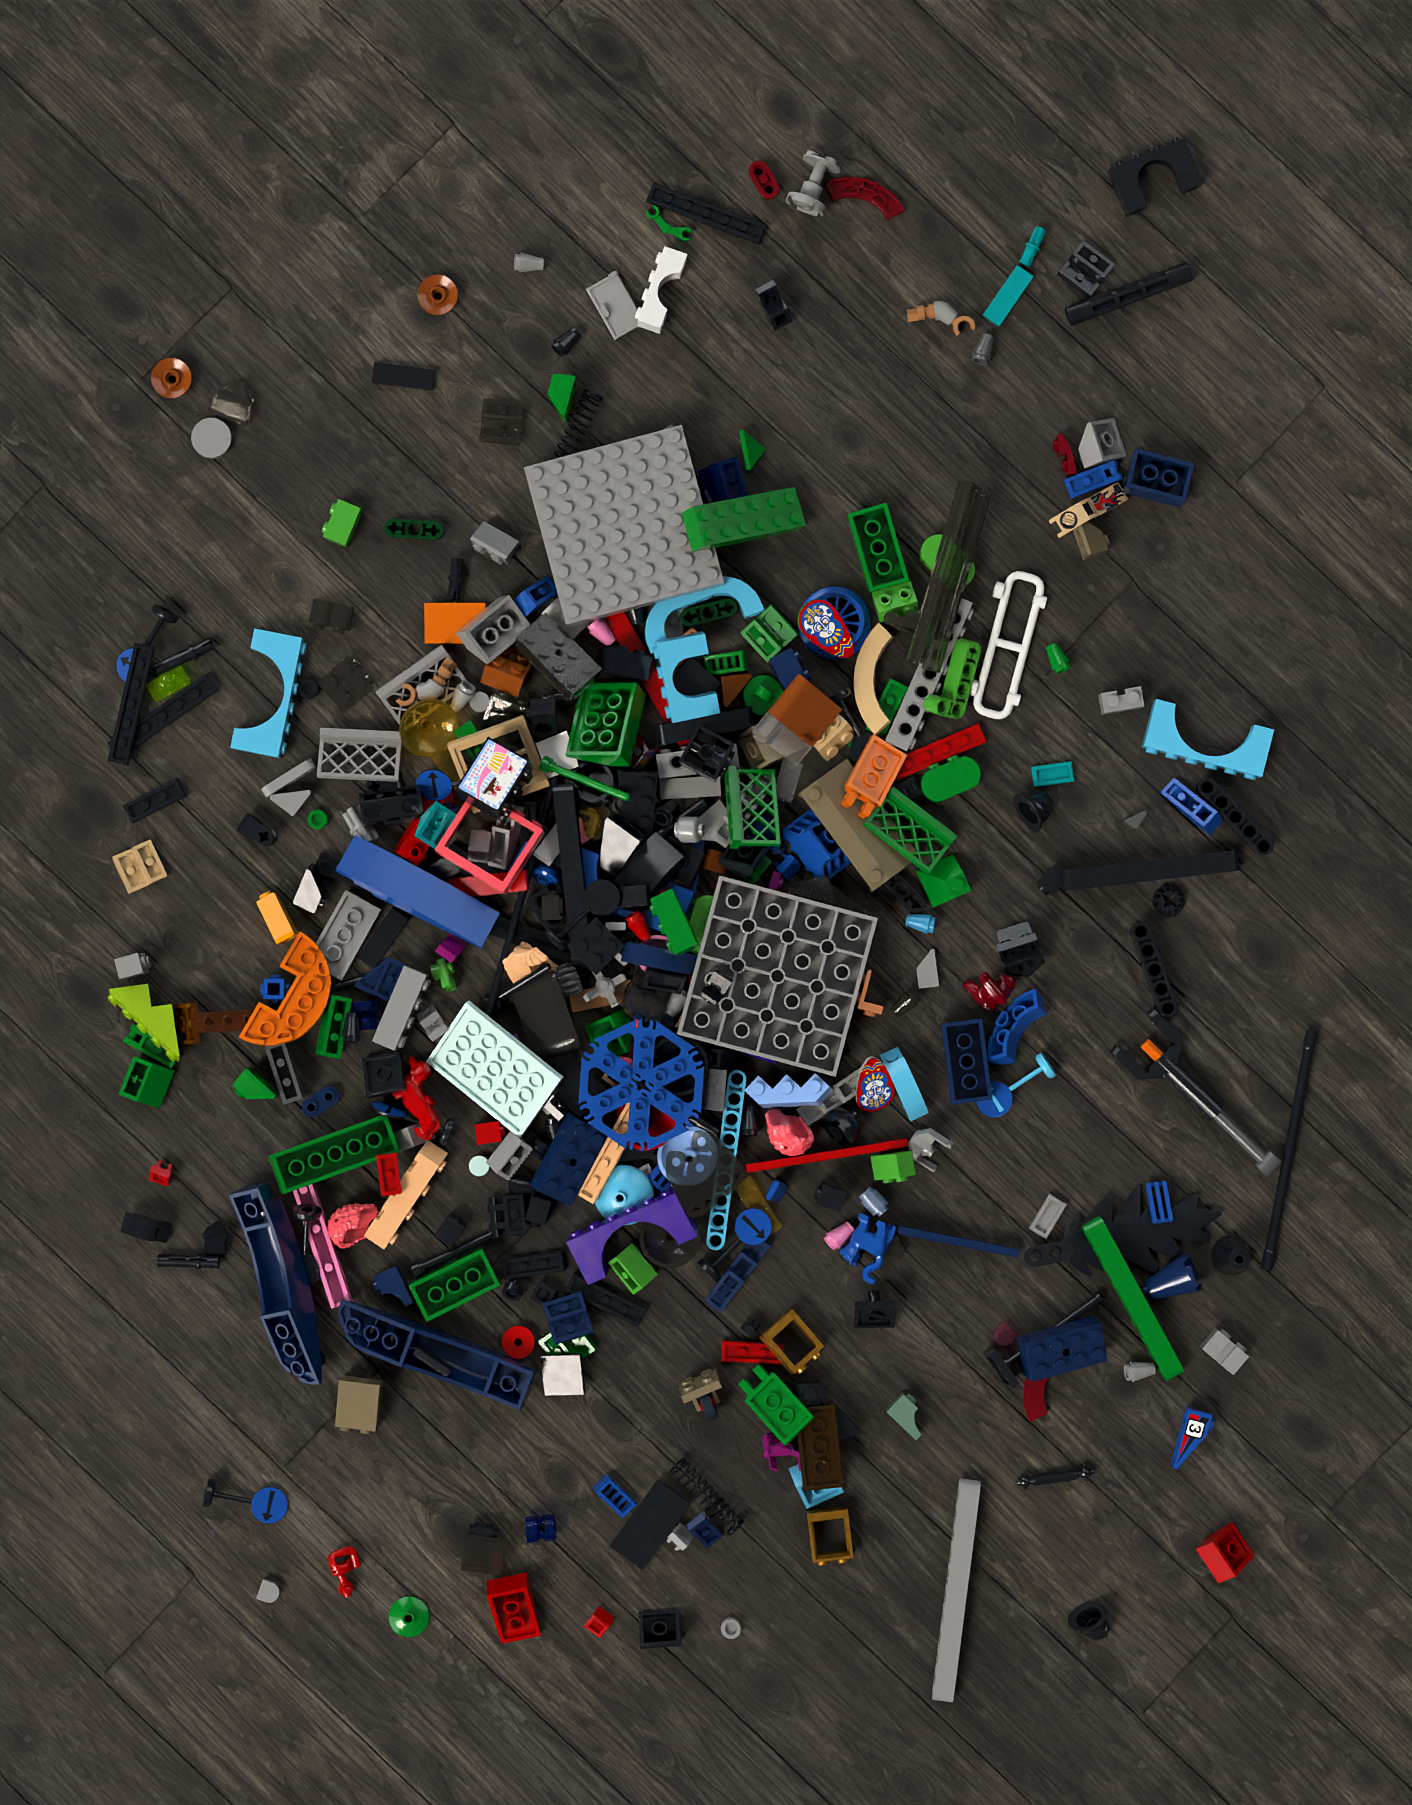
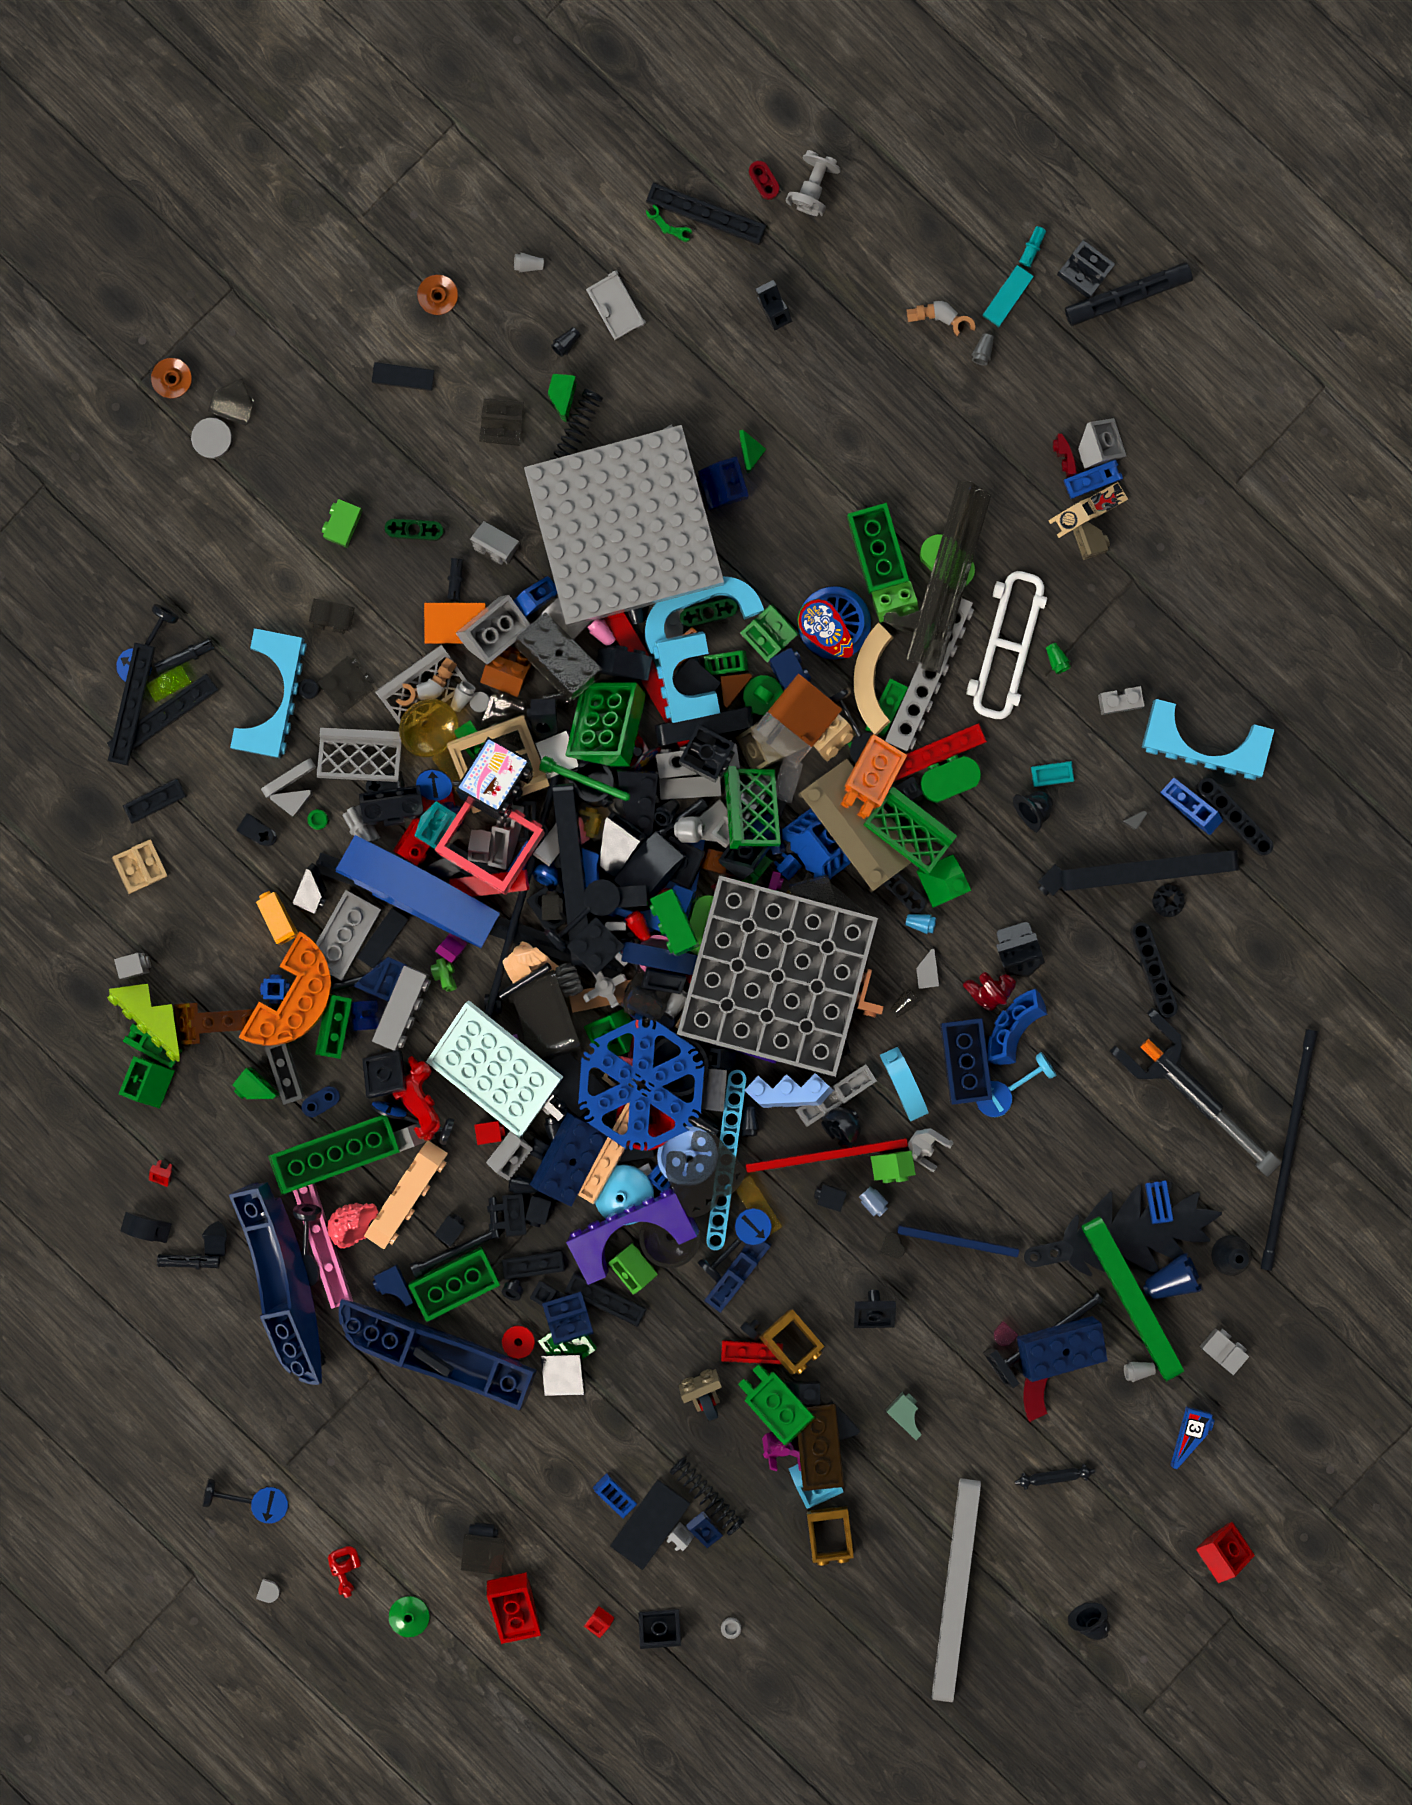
dark tan slope [335,1375,384,1434] -> none
black cone [341,1013,362,1043] -> none
red plate [376,1152,402,1196] -> none
light grey slope [416,1004,449,1042] -> none
light aqua tile [469,1155,490,1176] -> none
clear blue wheel [525,1514,556,1543] -> none
white arch [635,246,687,334] -> none
green brick [681,487,806,552] -> none
black bracket [700,968,733,1006] -> none
coral piece [765,1108,814,1157] -> none
blue slope [765,1179,788,1203] -> none
dark red tile [824,177,905,220] -> none
bright pink cone [824,1222,855,1250] -> none
blue animal [840,1213,898,1284] -> none
shield [855,1056,895,1112] -> none
bright green beam [924,638,981,719] -> none
light grey tile [1029,1194,1067,1239] -> none
black arch [1107,138,1203,218] -> none
dark blue brick [1122,448,1194,508] -> none

